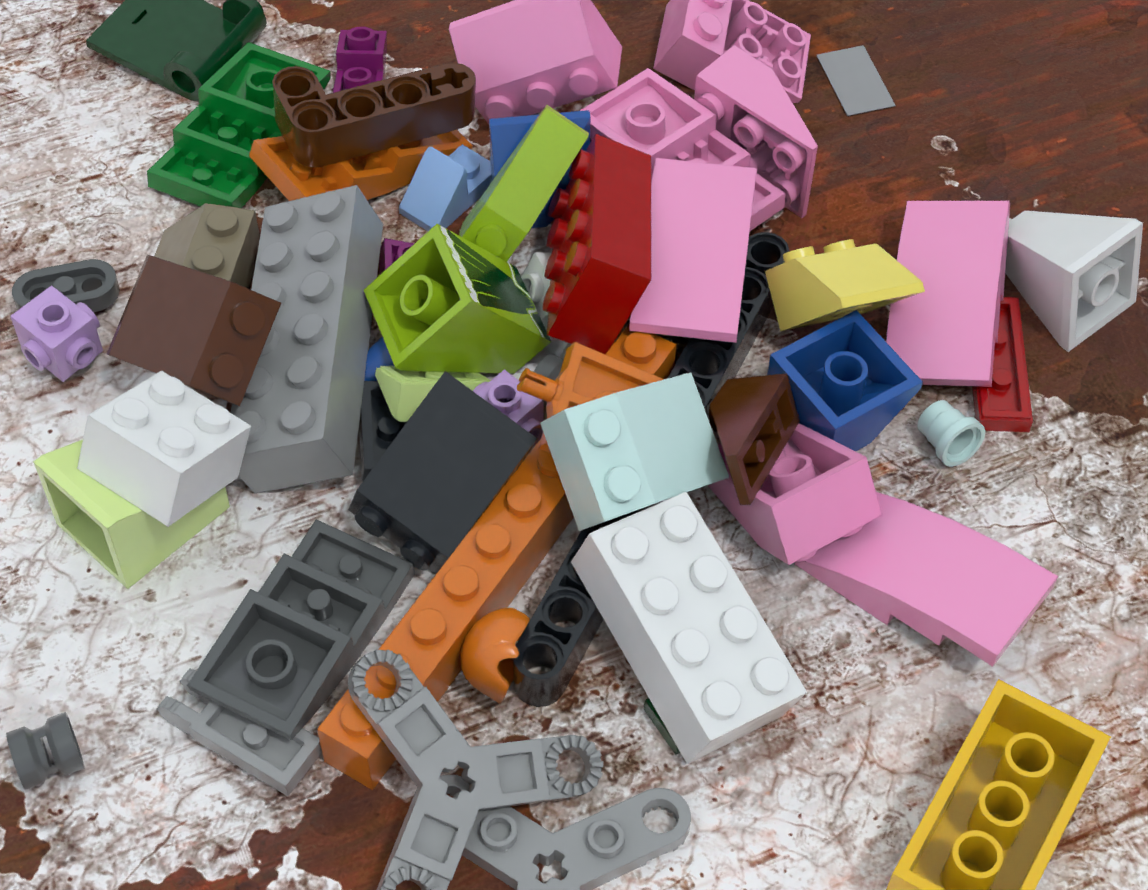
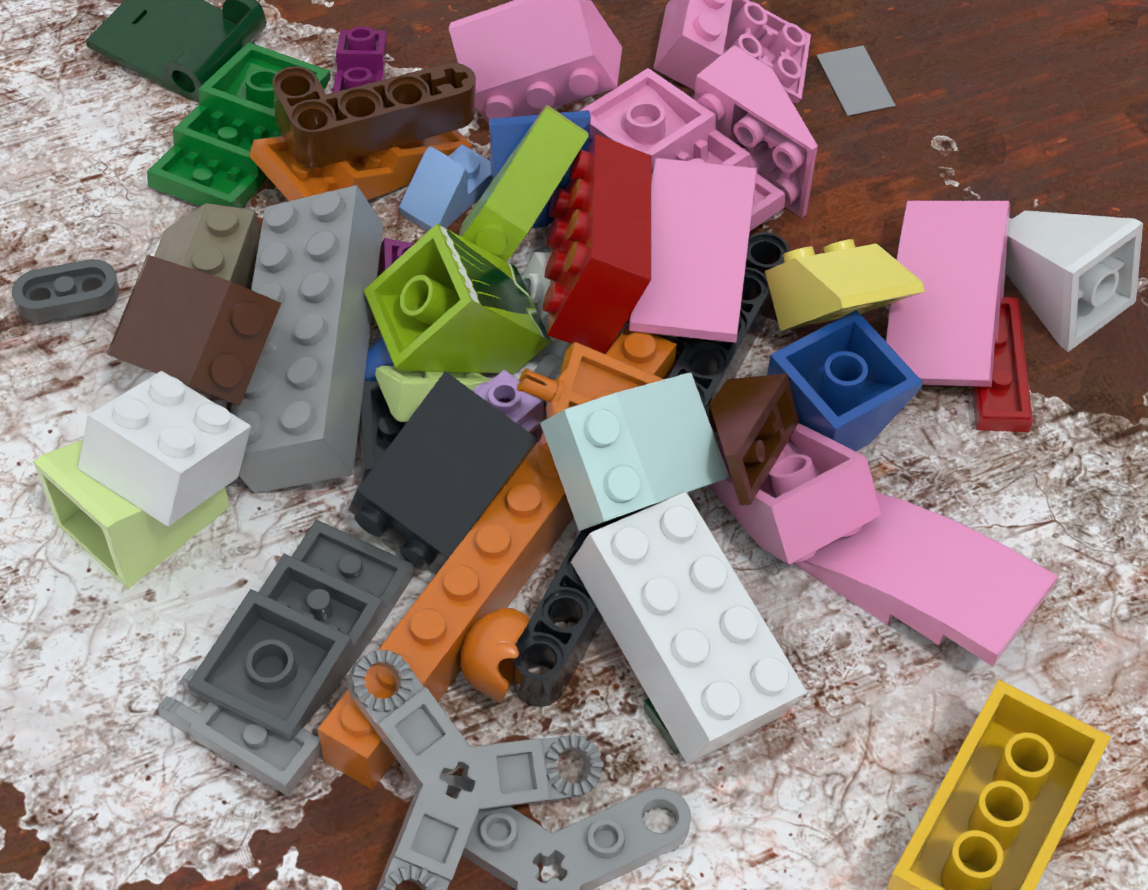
dark grey wheel [6,712,85,790] -> none
lavender brick [10,285,103,382] -> none
light aqua piece [917,400,985,467] -> none

